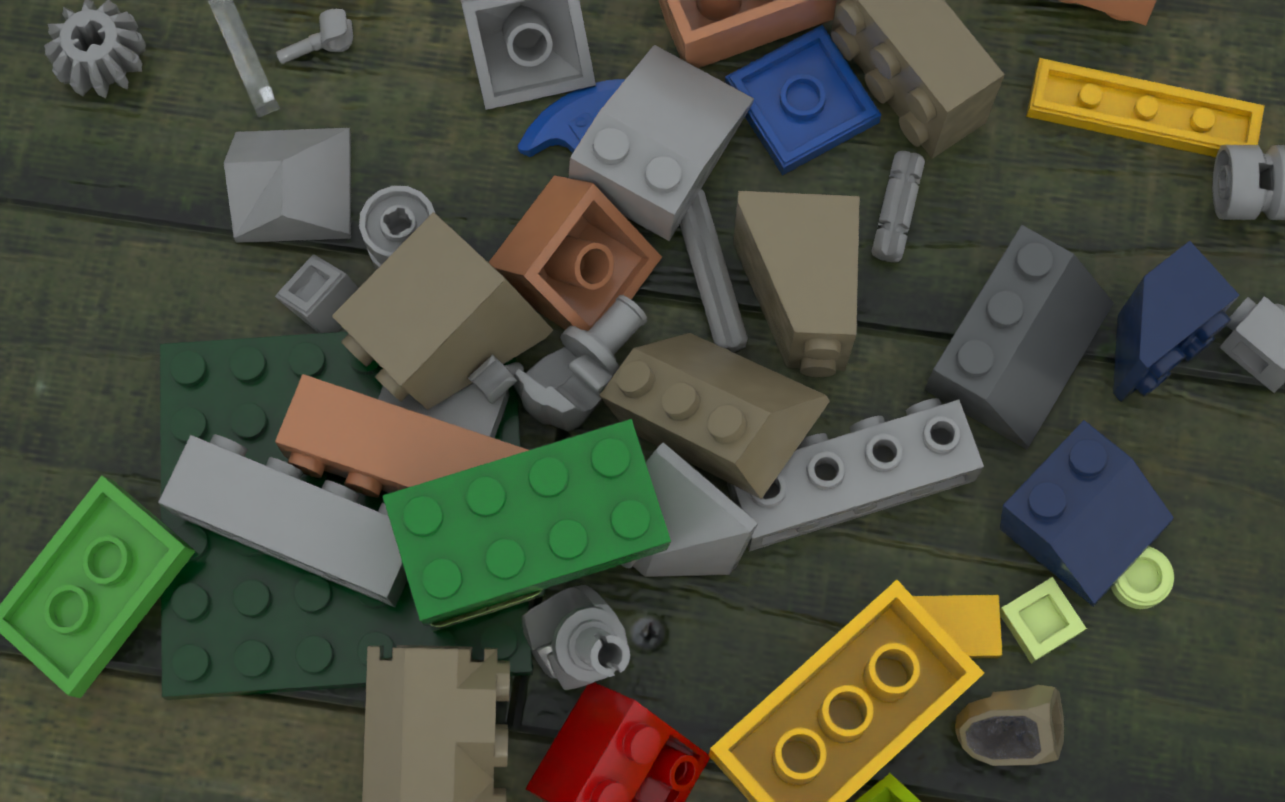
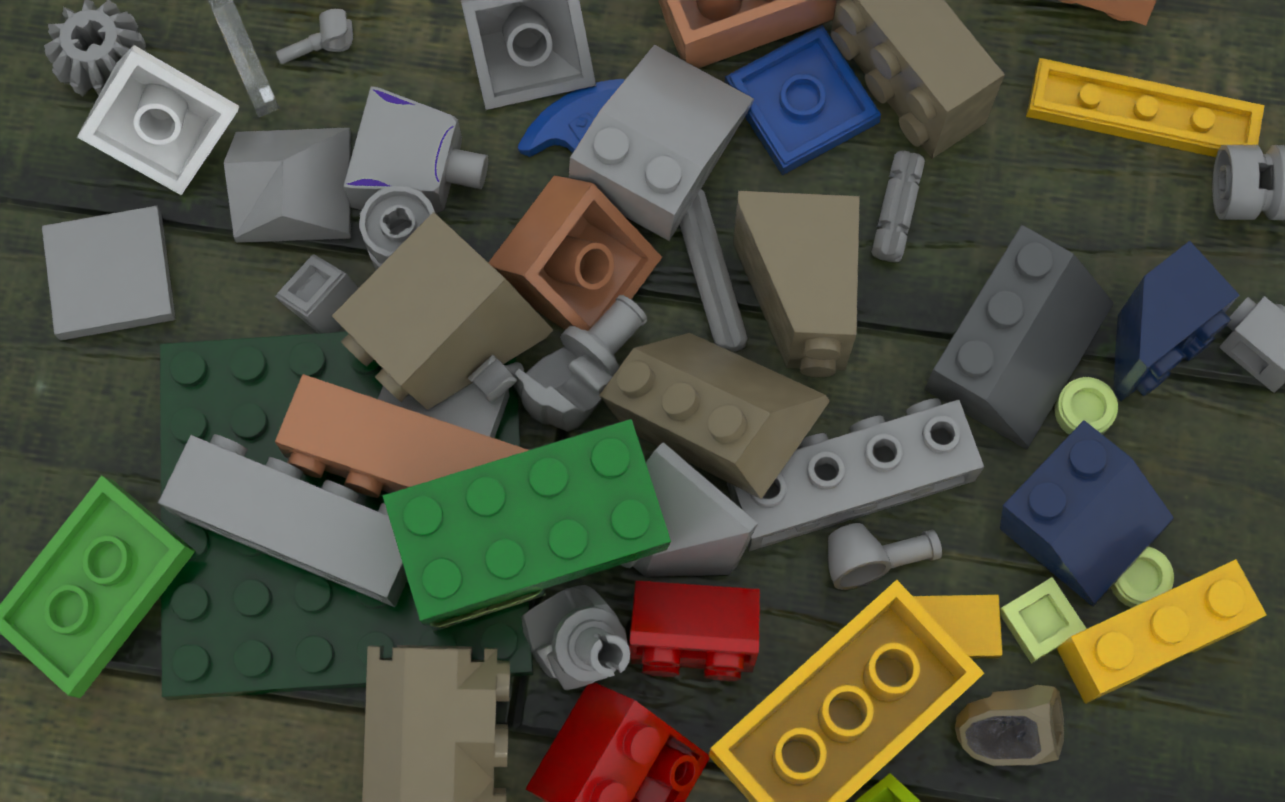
none -> light grey tile [42,206,176,341]
none -> white slope [77,45,239,195]
none -> light grey torso [343,86,488,213]
none -> red slope [630,580,760,681]
none -> light grey bar [828,523,942,590]
none -> yellowish green tile [1055,377,1118,435]
none -> yellow arch [1057,559,1267,704]

